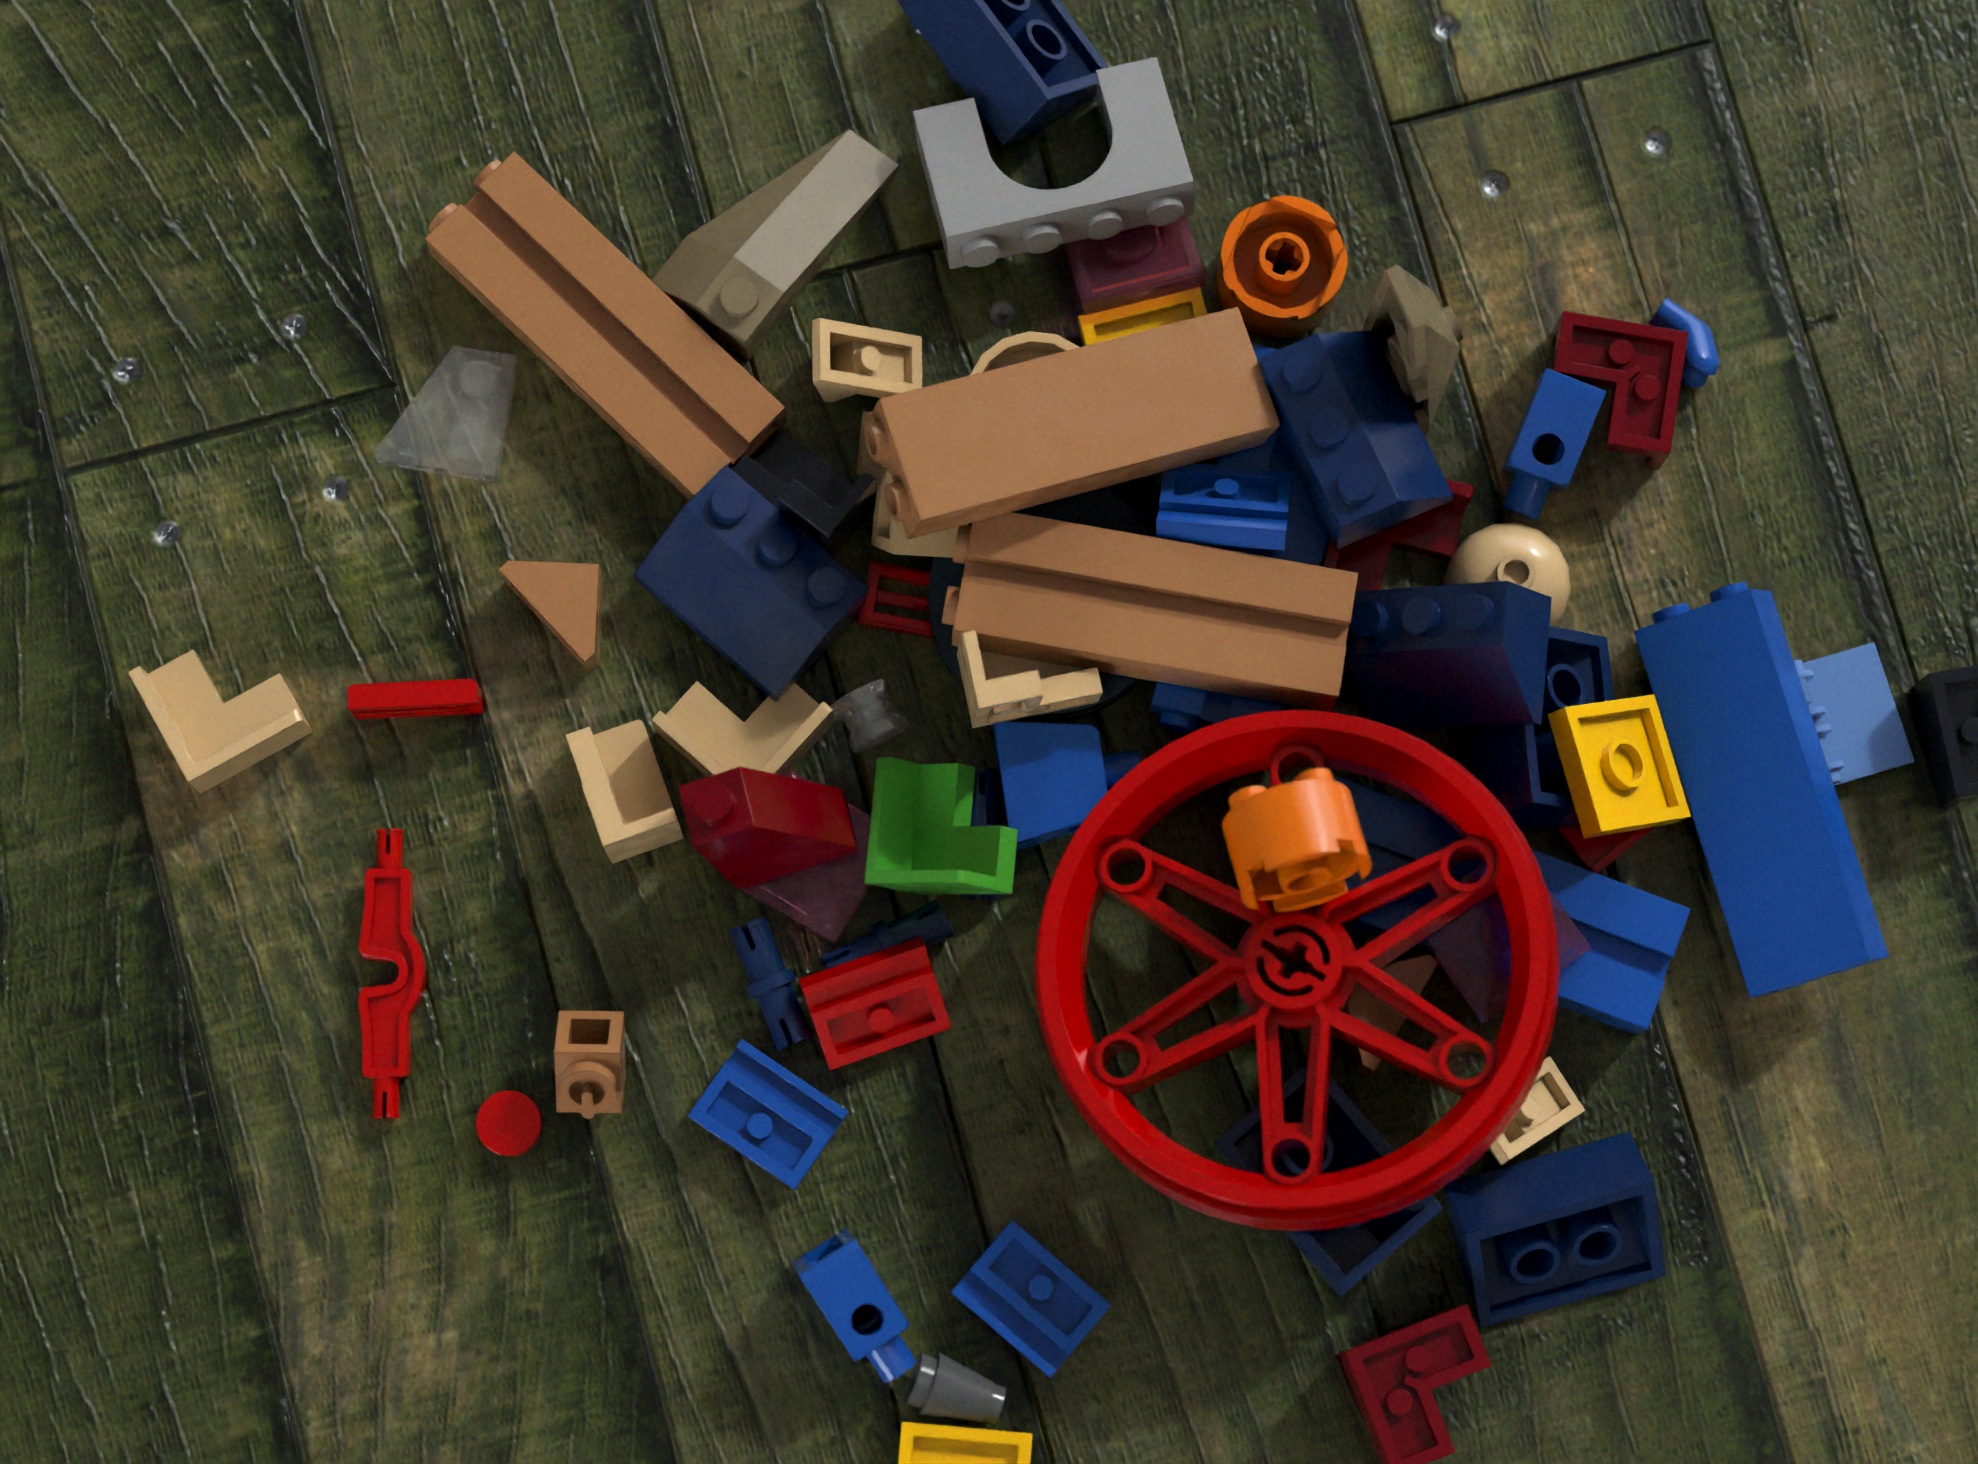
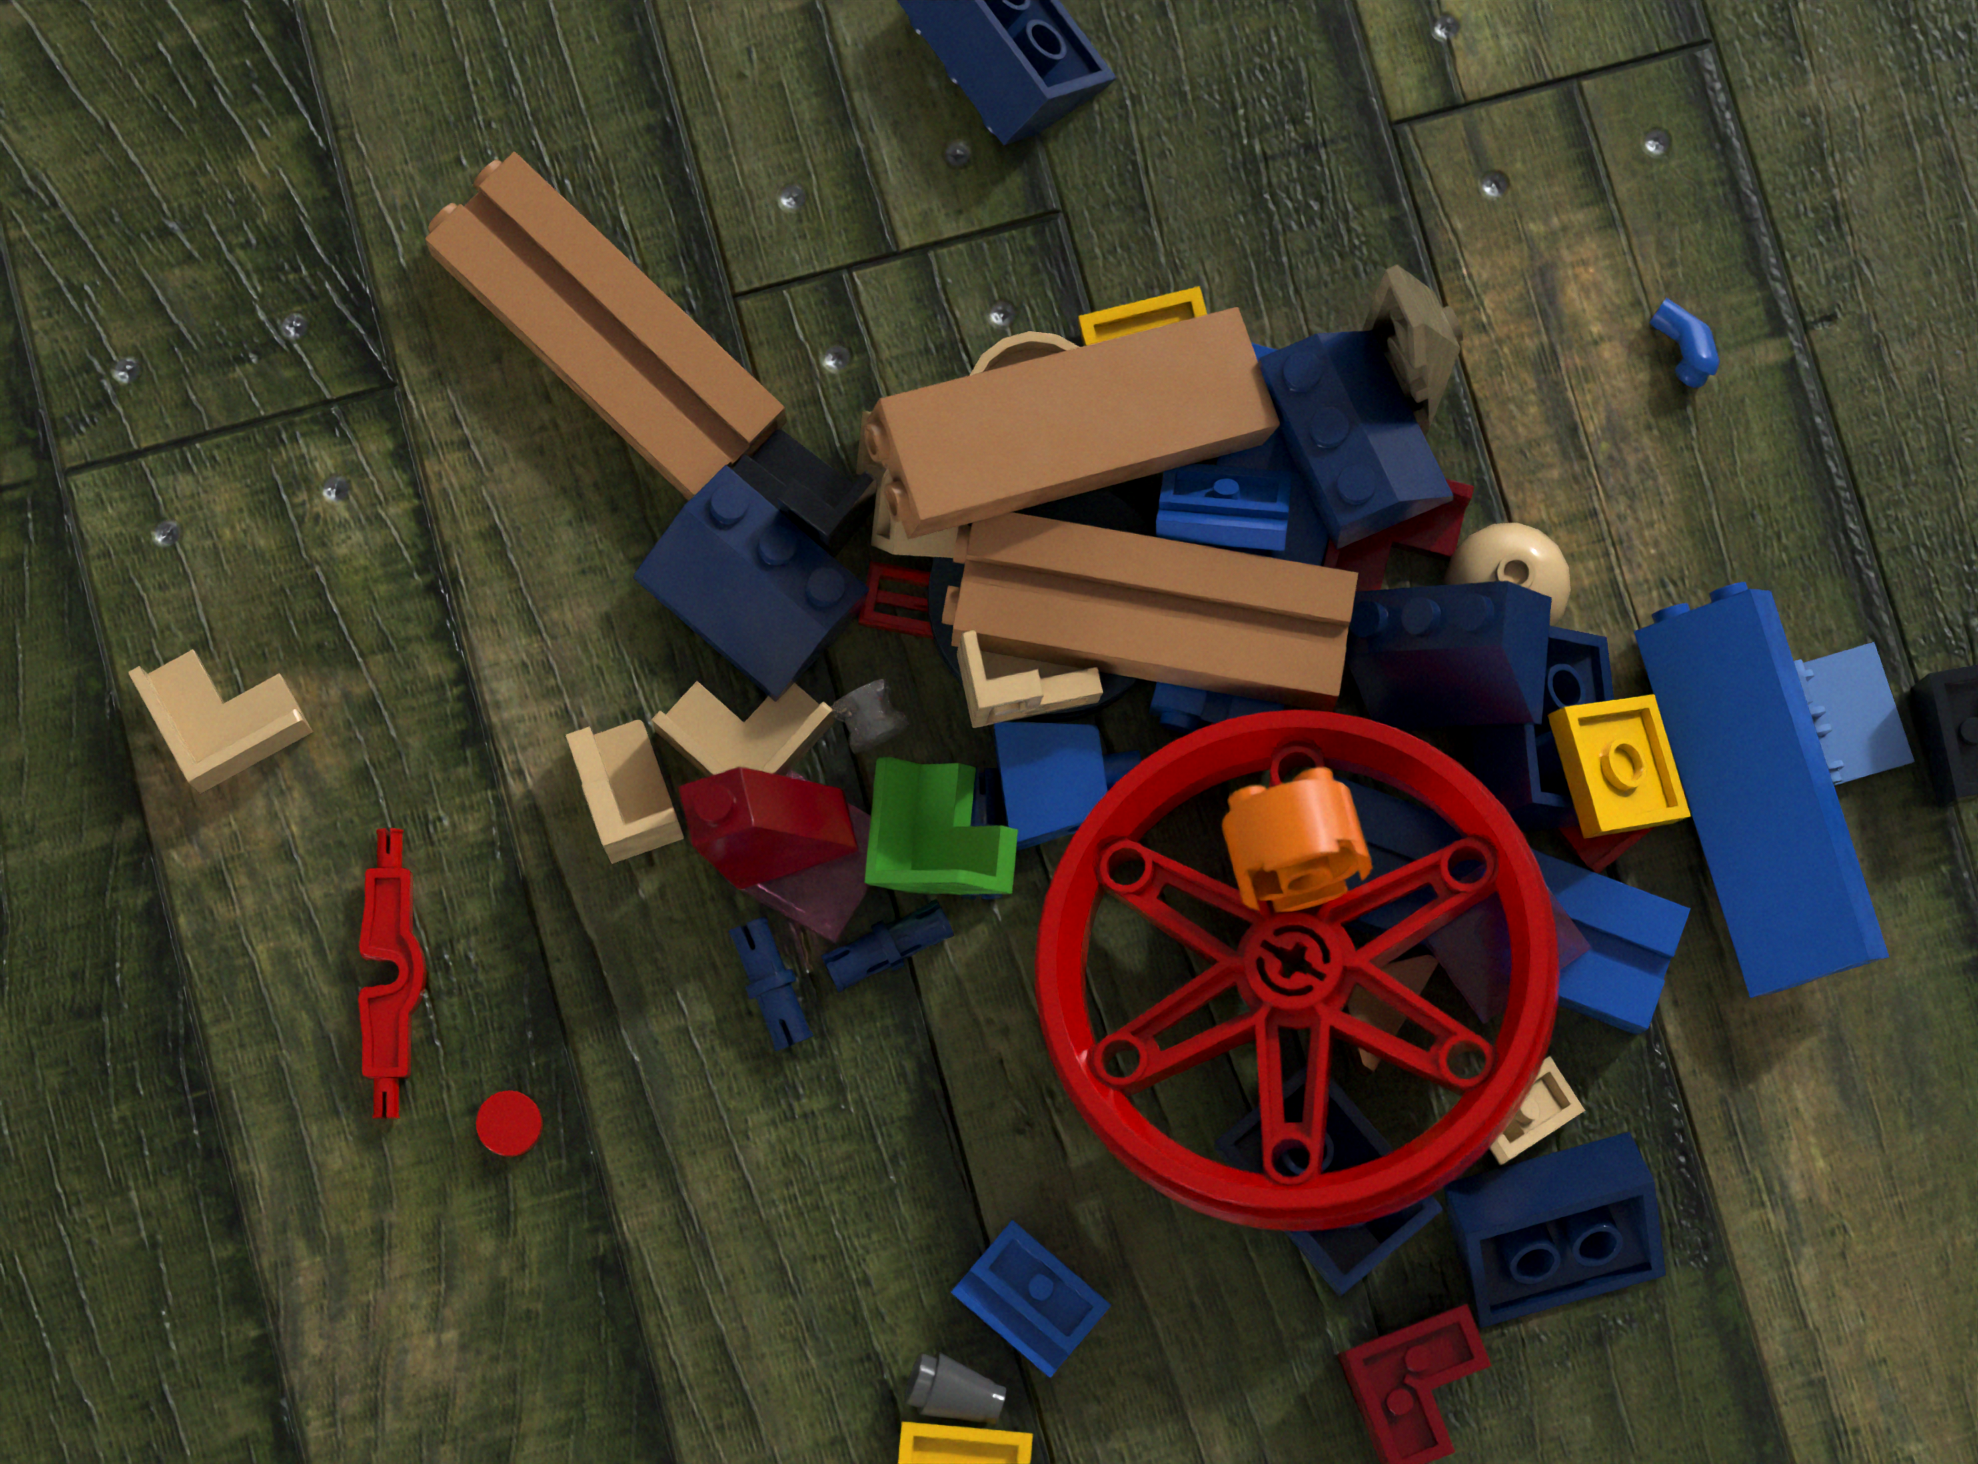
red tile [347,678,483,720] -> none
clear wing [374,346,518,482] -> none
medium nougat slope [499,560,603,673] -> none
medium nougat brick [554,1010,626,1119] -> none
dark tan wedge [652,129,899,361] -> none
blue plate [688,1039,848,1191] -> none
blue torso [791,1228,917,1383] -> none
red plate [798,937,952,1070] -> none
tan slope [812,318,922,403] -> none
light grey arch [913,57,1194,269] -> none
clear pink plate [1062,216,1206,316] -> none
orange brick [1216,195,1348,338] -> none
blue torso [1502,368,1607,521] -> none
dark red panel [1551,311,1688,470] -> none

